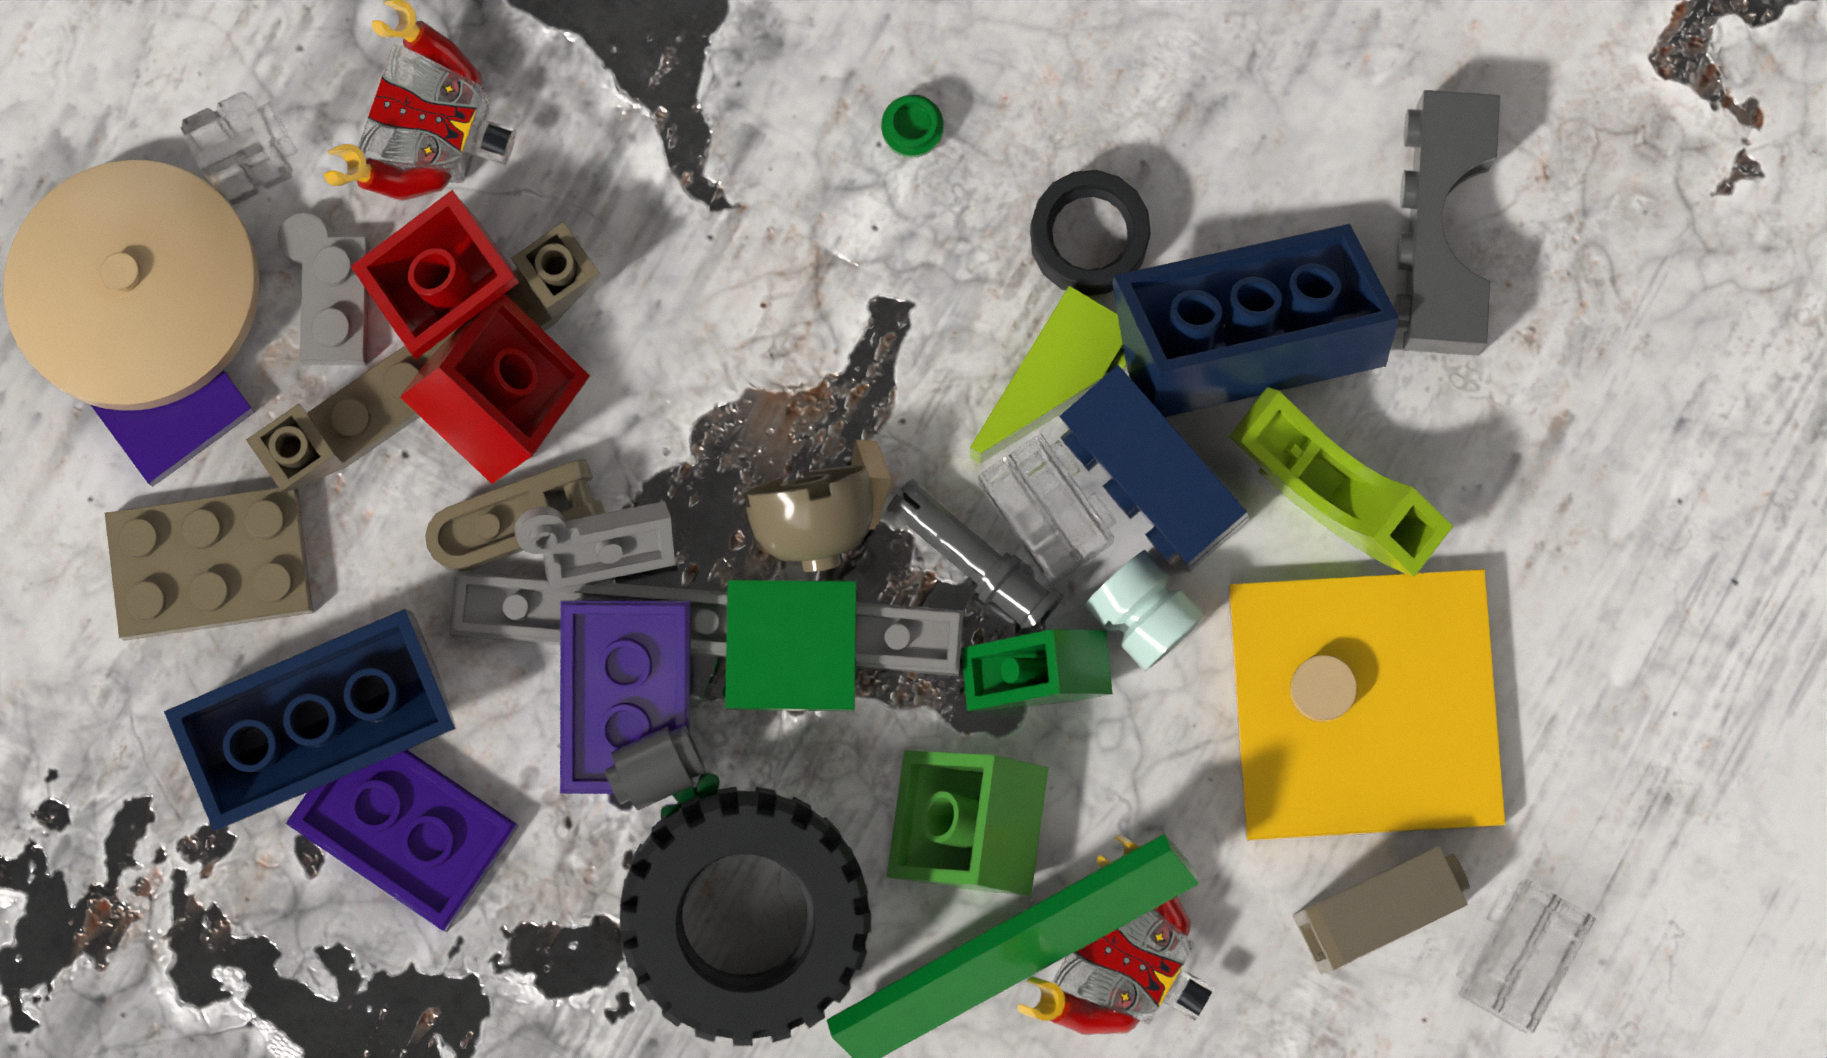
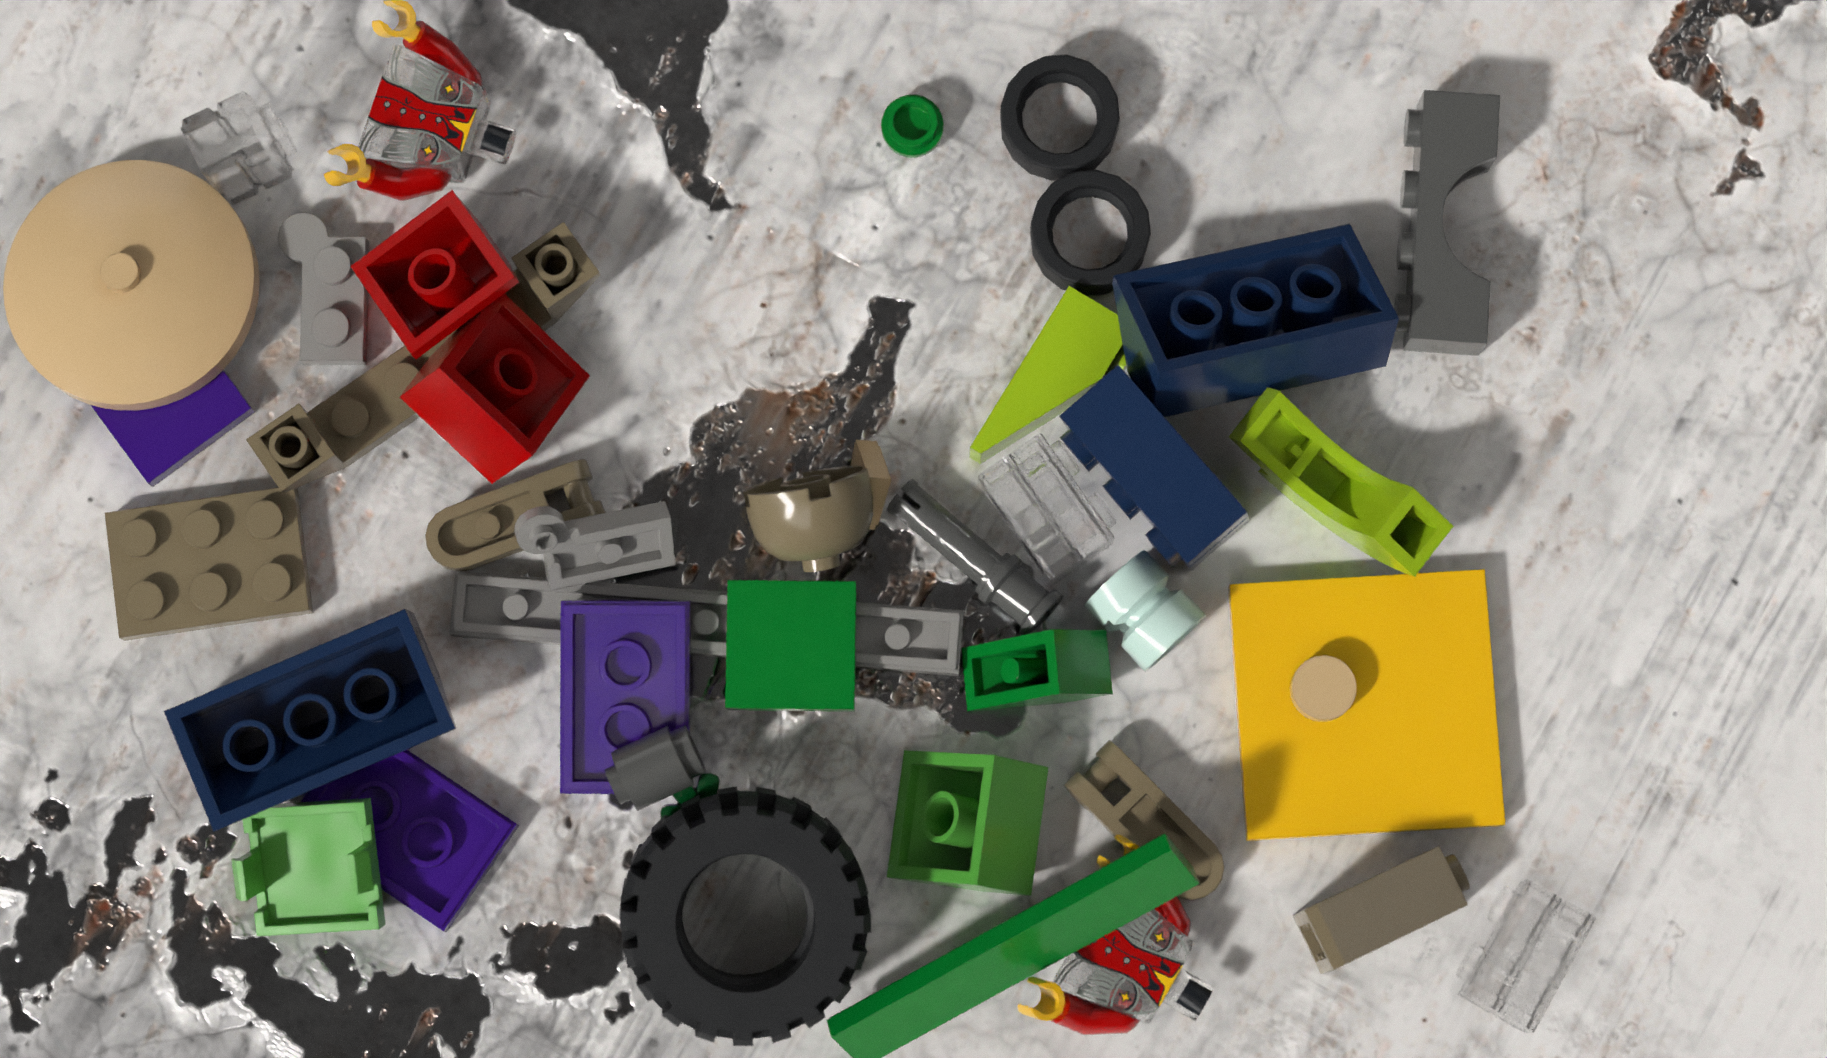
none -> bright green piece [231,798,386,936]
none -> black tyre [1000,55,1120,181]
none -> dark tan plate [1064,740,1224,901]

